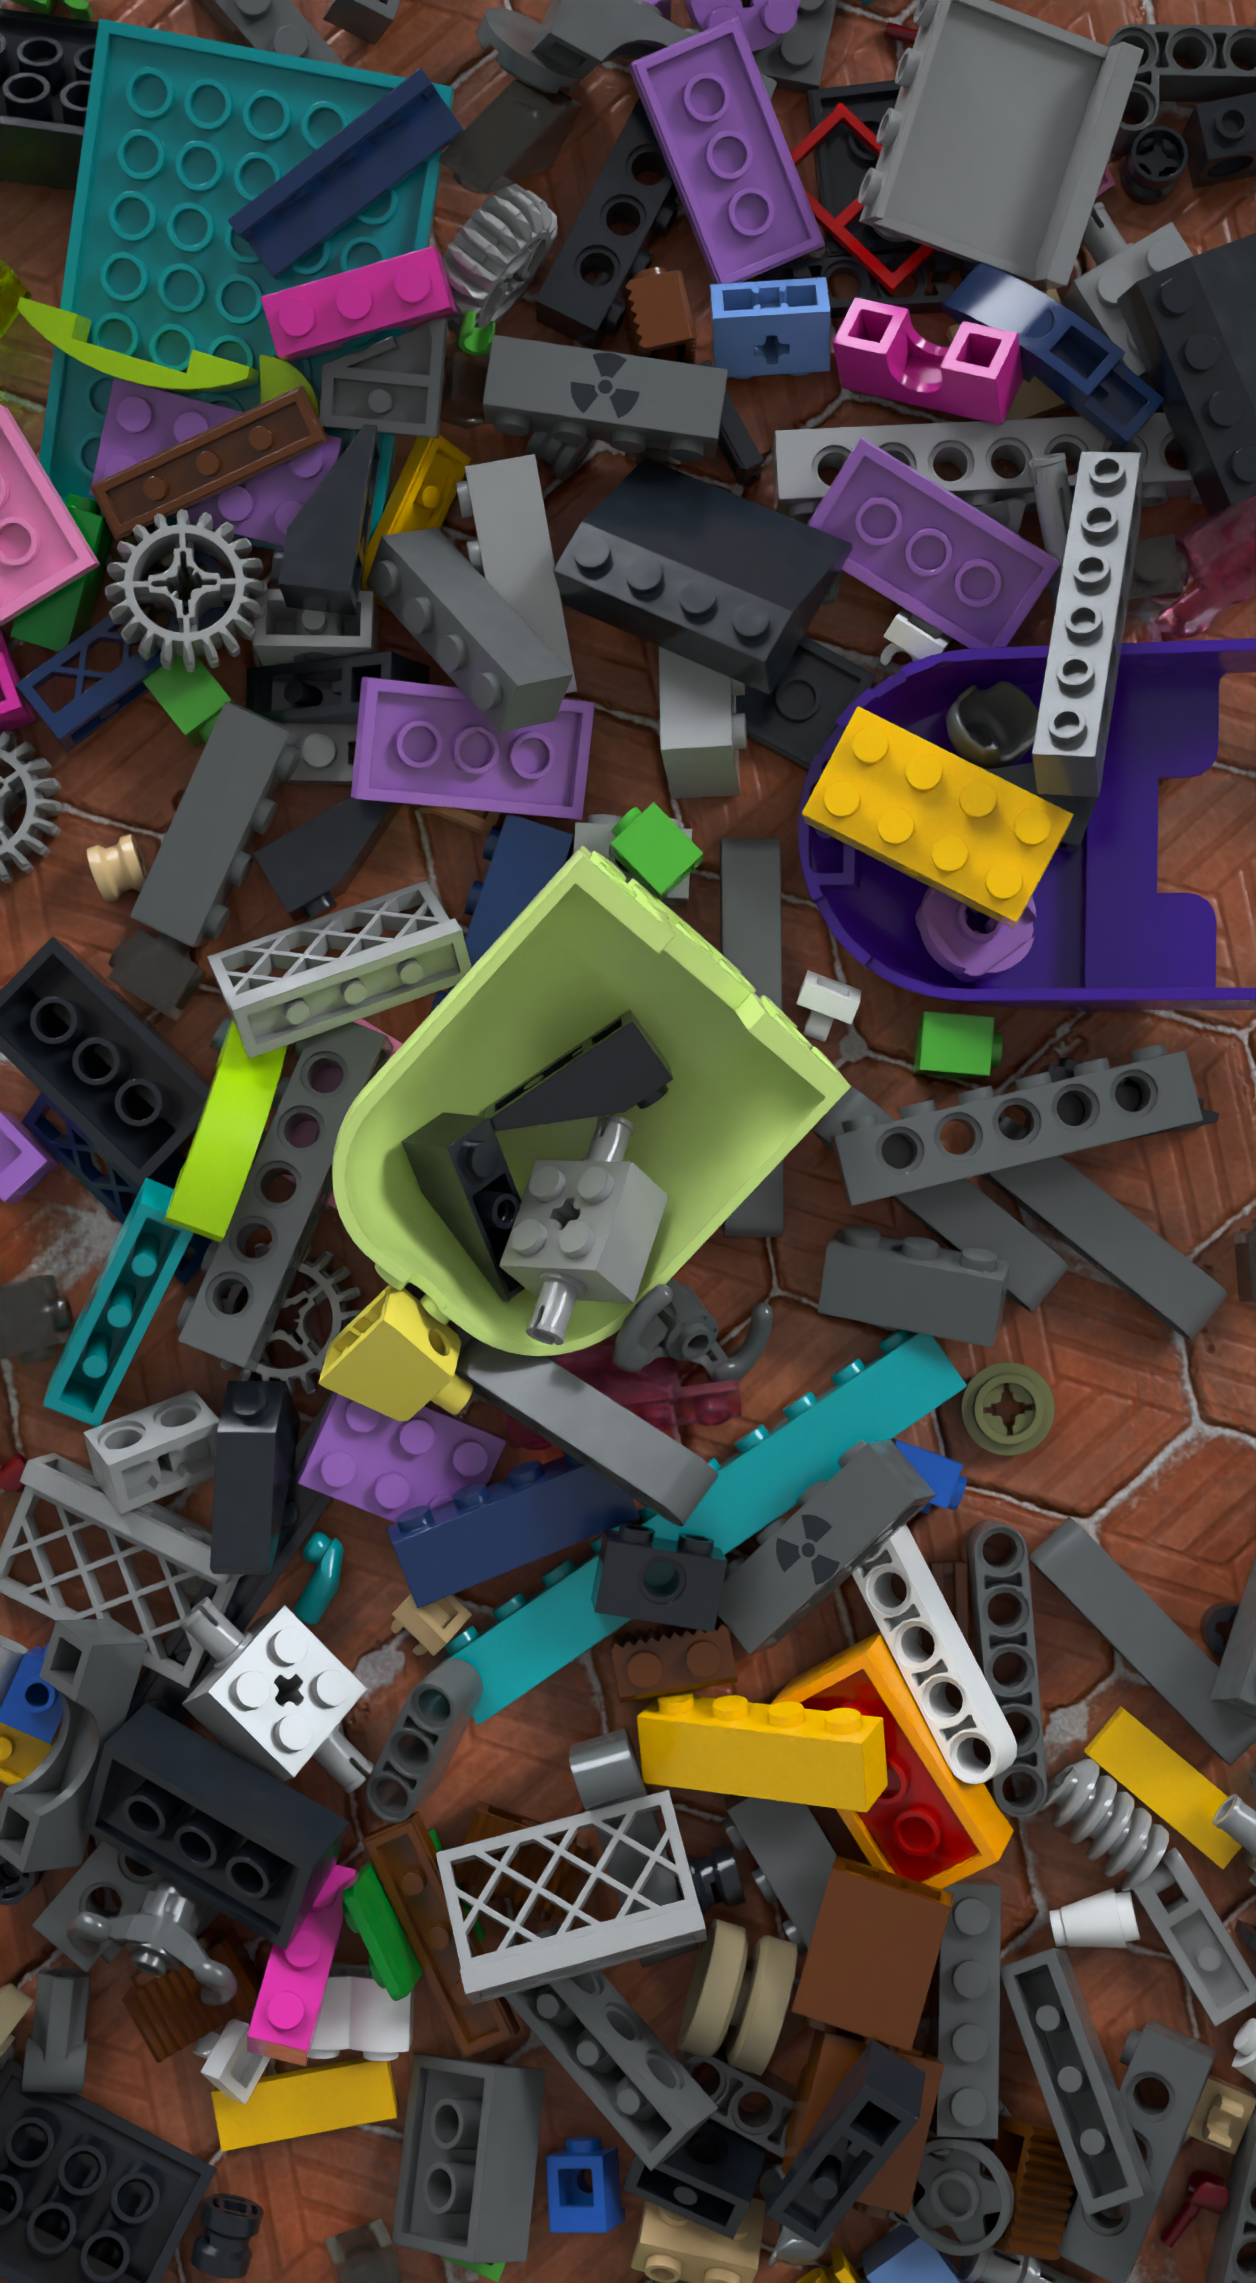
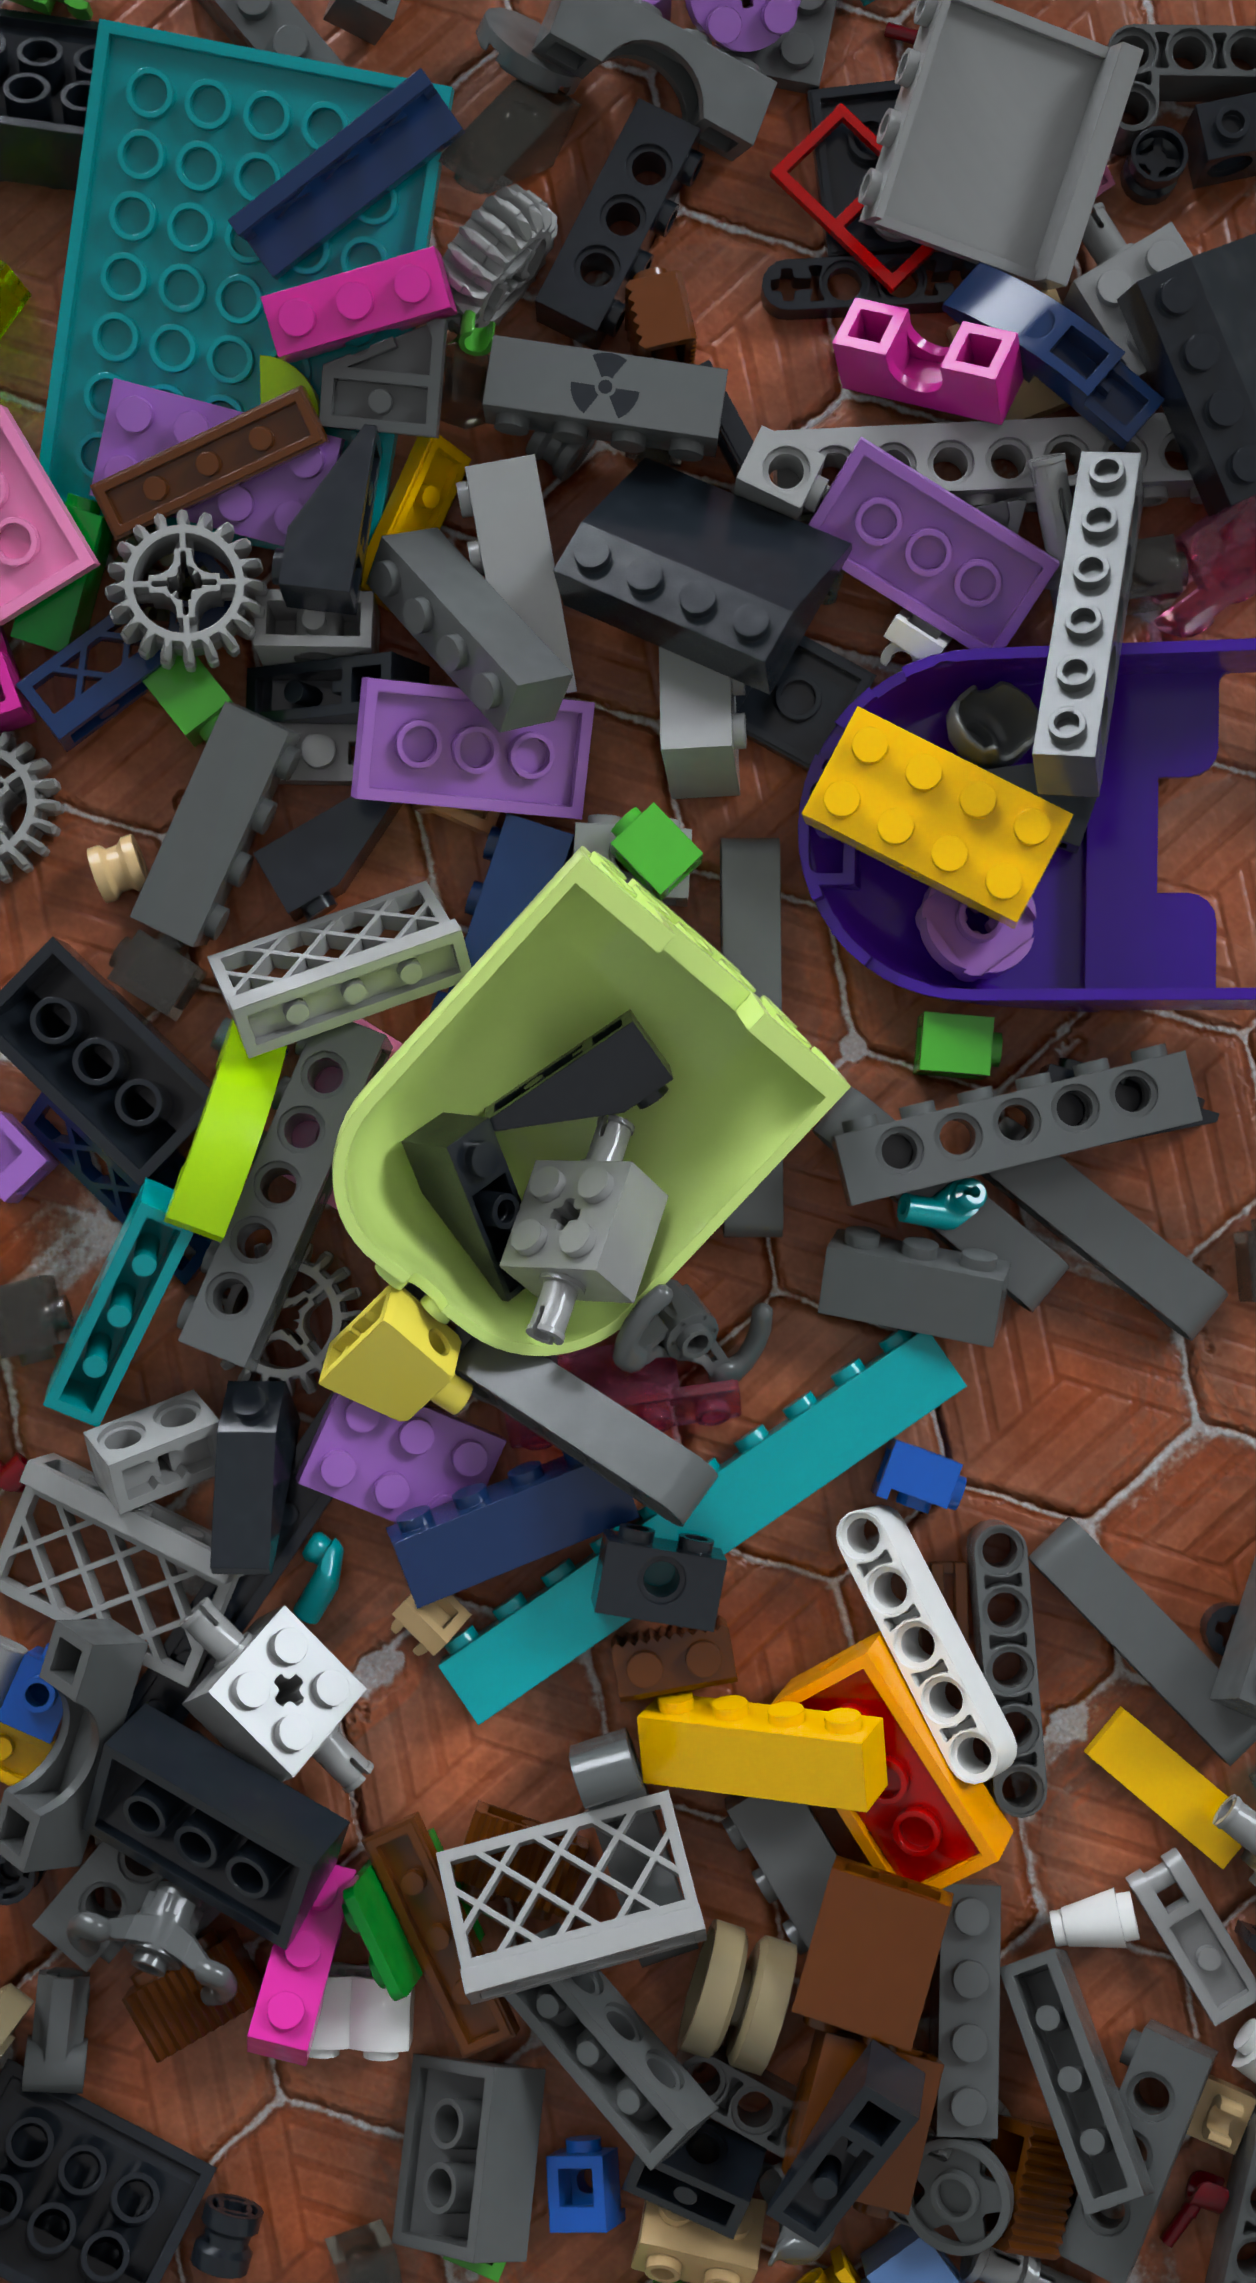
lime slope [17,297,260,394] -> none
white tile [192,2019,270,2105] -> none
yellow tile [211,2057,398,2152] -> none
dark grey beam [365,1658,483,1823] -> none
medium lavender tile [628,16,825,284] -> none
black wheel [674,1843,746,1914] -> none
medium blue brick [710,277,830,379] -> none
dark grey brick [717,1440,936,1655] -> none
white tile [796,970,862,1042] -> none
olive gear [960,1362,1055,1456] -> none
light grey piece [1039,1759,1169,1891] -> none
none -> light grey brick [734,425,829,521]
none -> teal arm [897,1178,987,1230]

